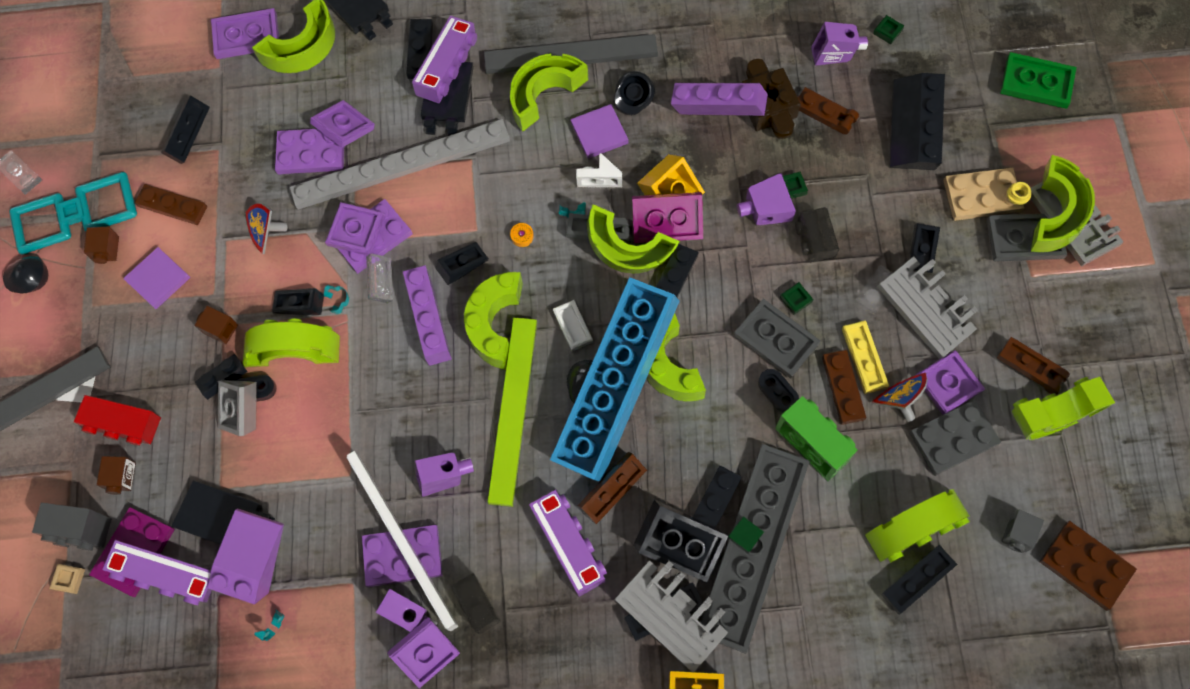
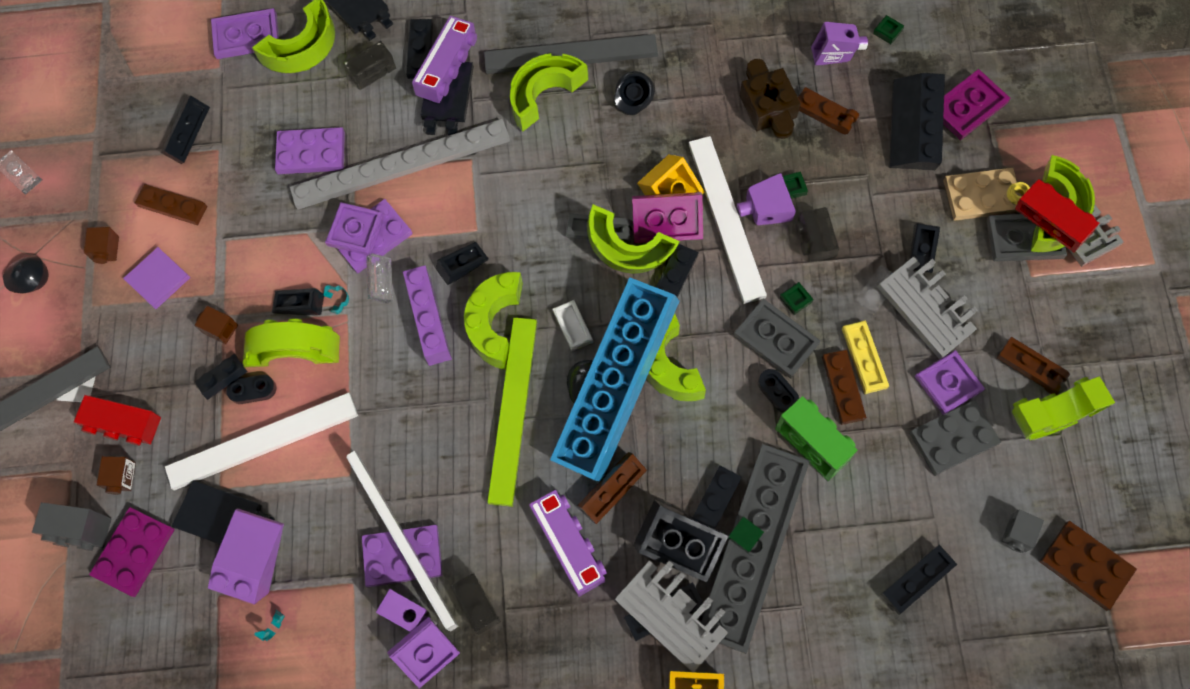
teal bar [9,172,137,254] -> none
tan tile [49,564,85,594] -> none
medium lavender brick [102,540,212,606] -> none
light grey slope [218,380,256,436] -> none
shield [245,204,288,254] -> none
medium lavender tile [310,100,375,148] -> none
medium lavender torso [415,453,474,497] -> none
light orange tile [510,223,534,247] -> none
teal piece [559,202,586,218] -> none
medium lavender tile [570,104,628,159] -> none
white slope [576,153,622,187] -> none
medium lavender brick [671,83,768,116] -> none
lime brick [865,489,970,563] -> none
shield [872,372,928,422] -> none
green plate [1000,52,1077,109] -> none
none -> white tile [165,393,358,491]
none -> clear smoke brick [344,41,397,90]
none -> white tile [689,136,767,304]
none -> magenta plate [943,69,1011,141]
none -> red brick [1015,179,1100,253]

